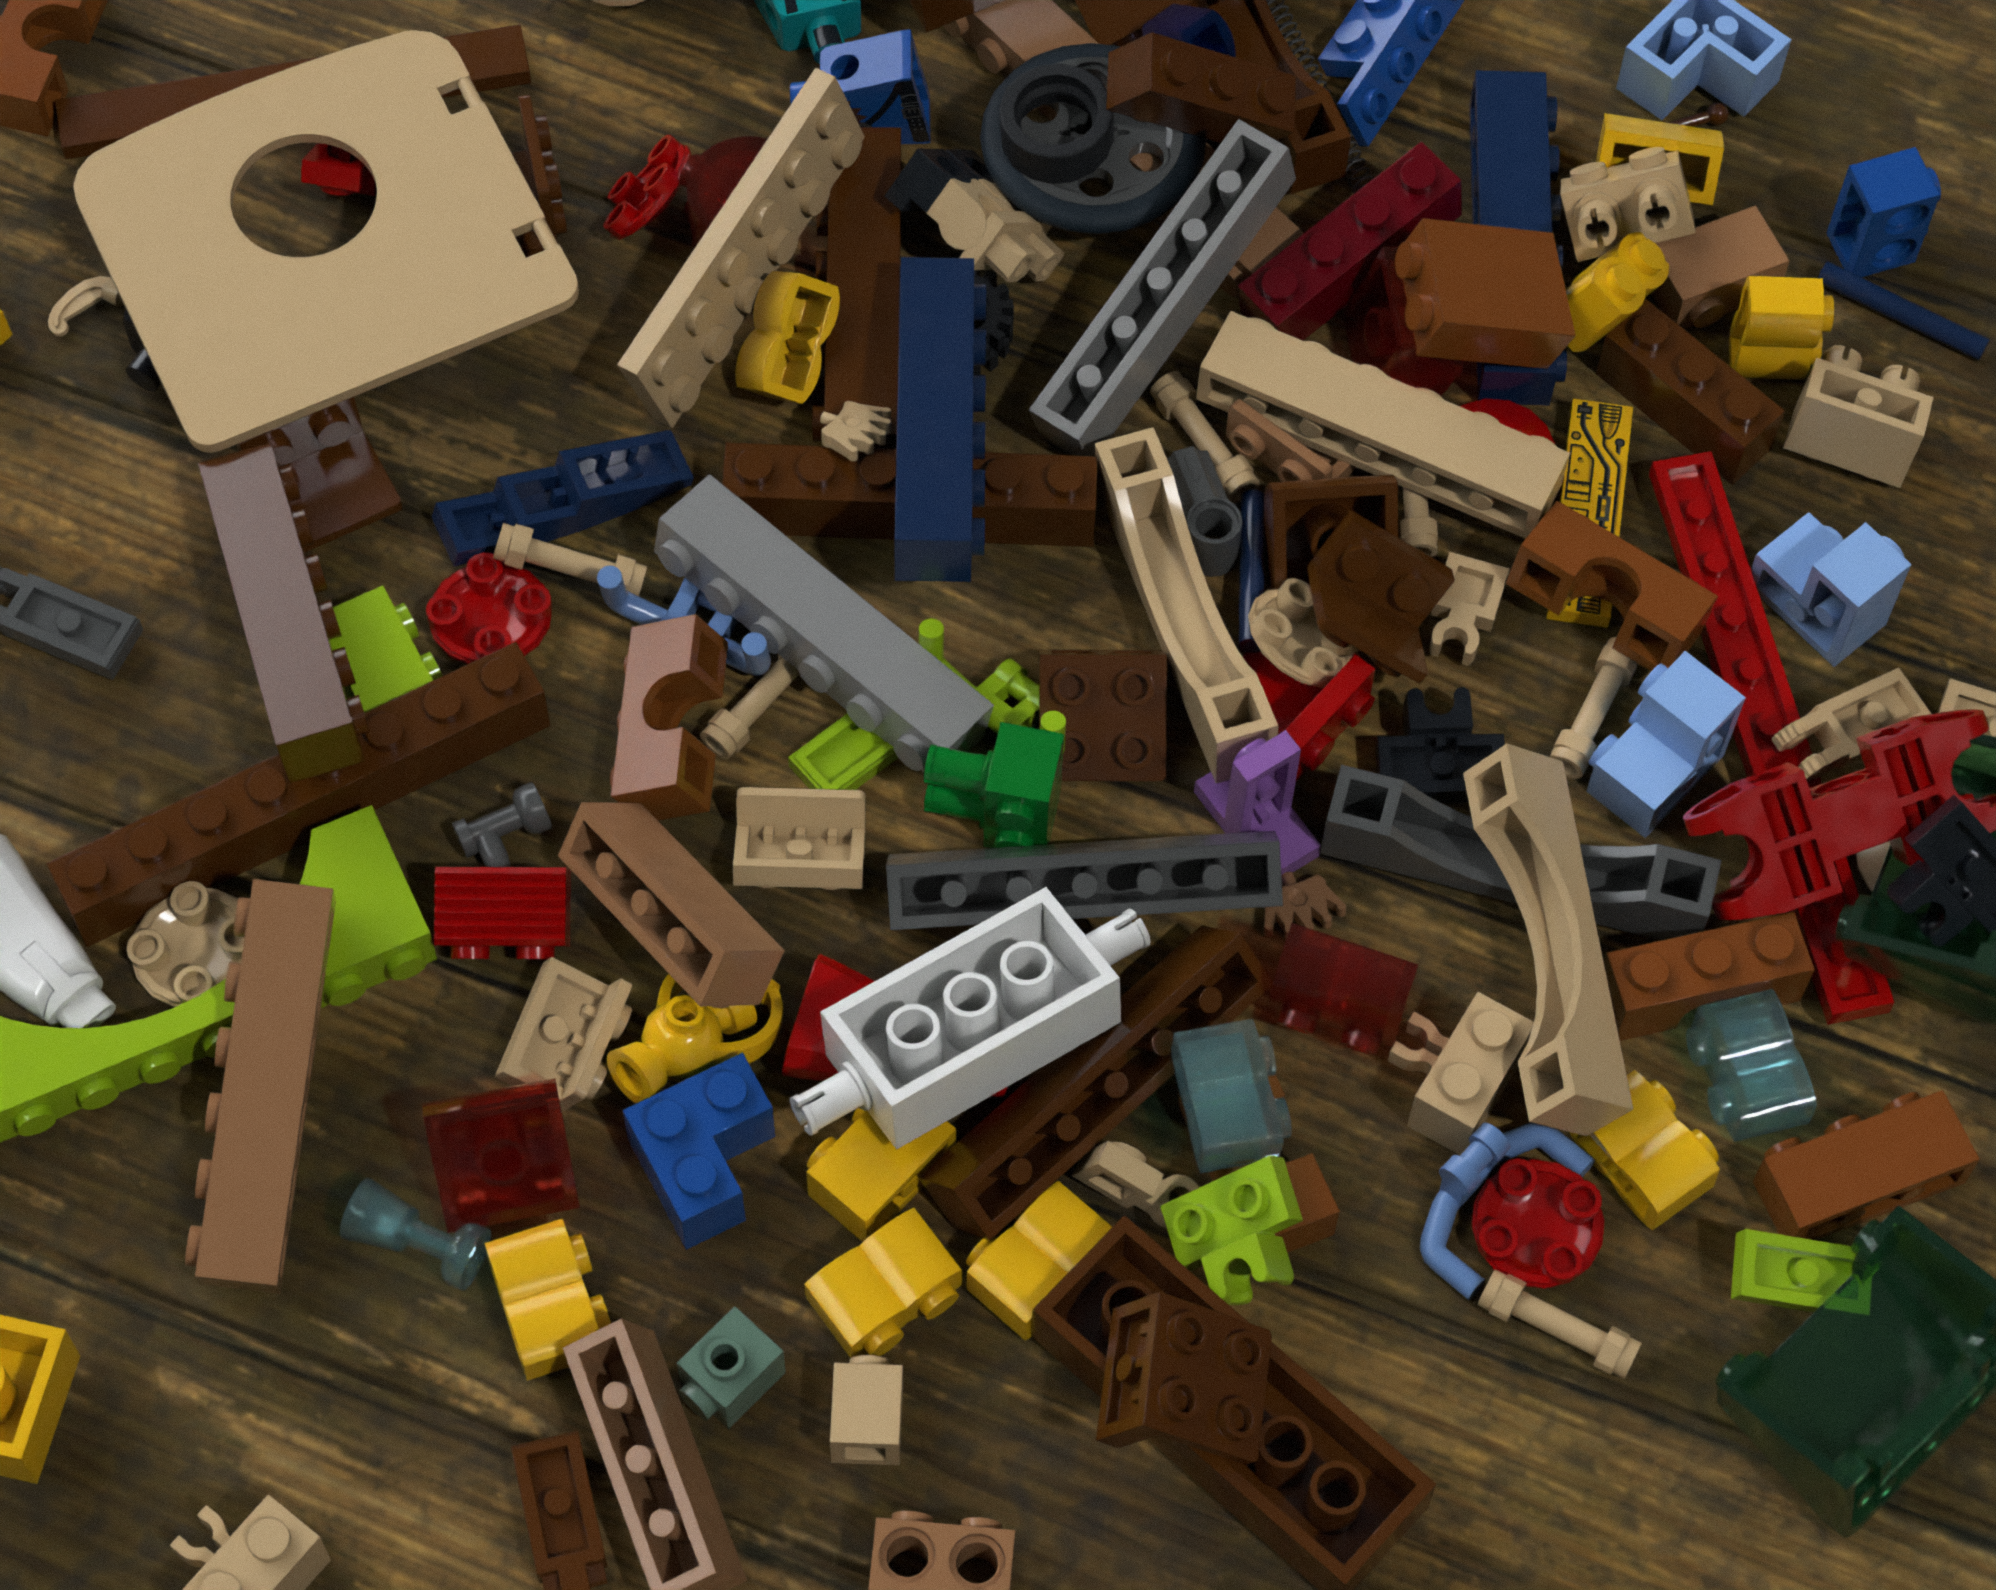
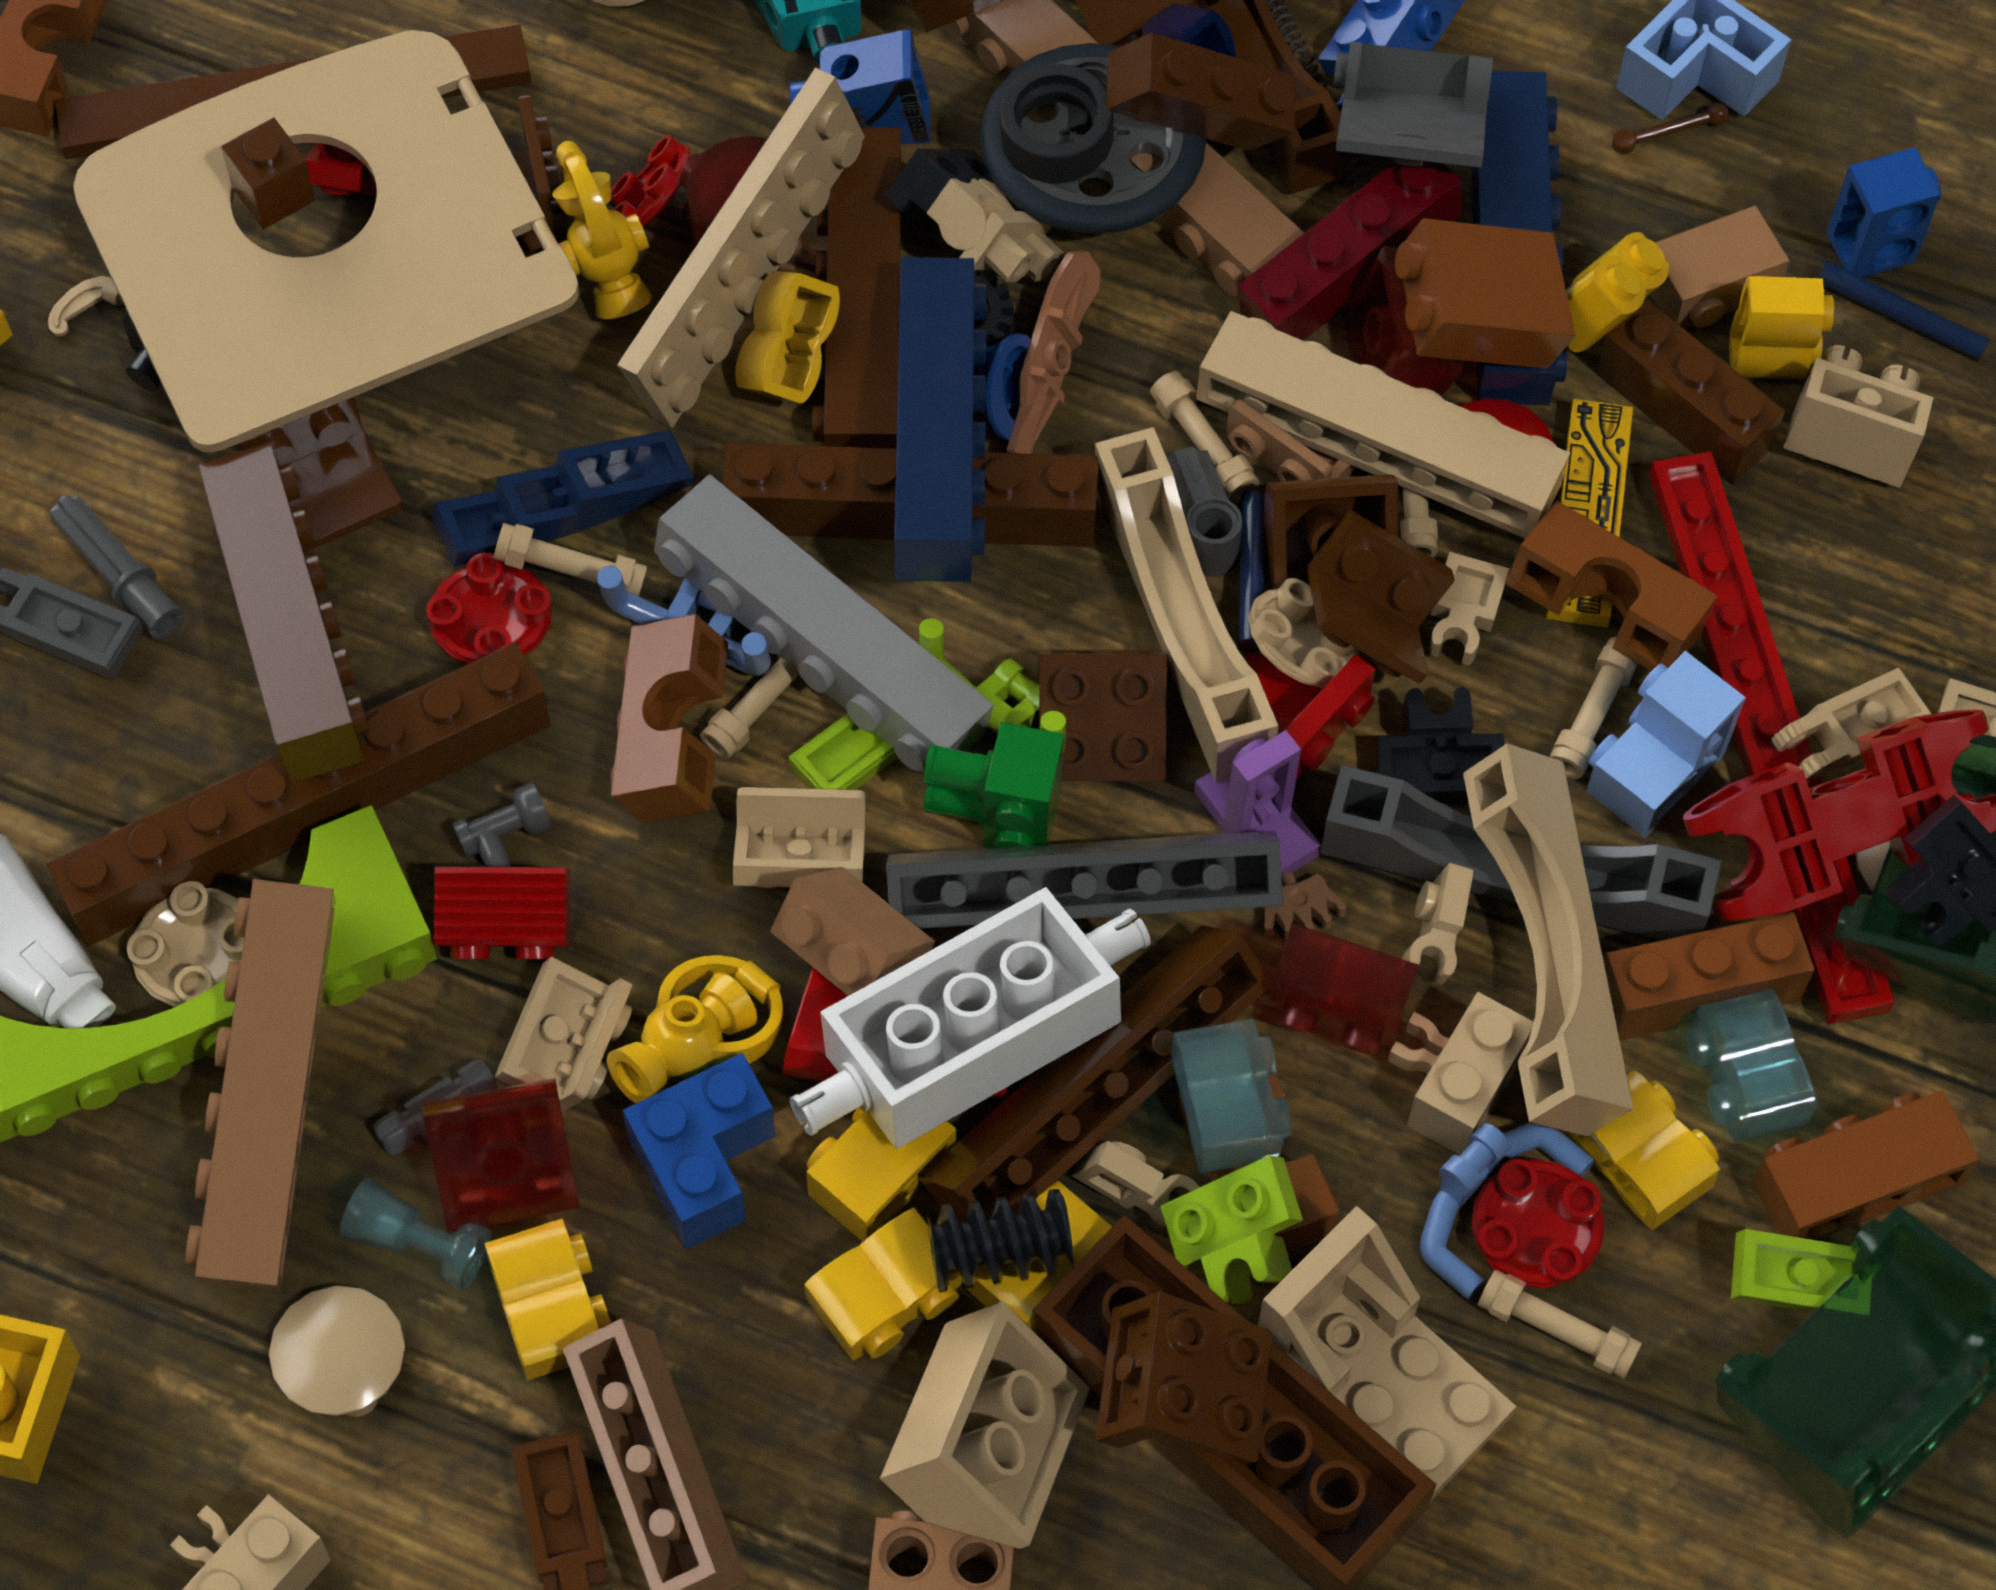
lime brick [330,585,442,713] -> none
medium nougat brick [558,802,785,1009] -> none
sand green brick [677,1306,786,1429] -> none
tan piece [820,401,891,461] -> none
tan brick [830,1355,903,1465] -> none
light grey brick [1029,119,1296,456] -> none
tan brick [1560,147,1696,262] -> none
yellow brick [1596,113,1724,205] -> none
light blue brick [1751,512,1911,667] -> none
none -> dark grey axle [49,495,185,639]
none -> reddish brown brick [221,117,316,230]
none -> tan dish [269,1285,405,1417]
none -> dark grey axle [373,1059,498,1155]
none -> yellow piece [552,141,653,319]
none -> medium nougat brick [770,867,935,996]
none -> tan slope [880,1301,1090,1549]
none -> black piece [928,1189,1074,1292]
none -> blue piece [973,334,1031,440]
none -> nougat piece [1006,250,1101,454]
none -> tan bracket [1258,1206,1517,1502]
none -> dark grey door [1333,42,1493,168]
none -> tan plate [1402,863,1474,985]

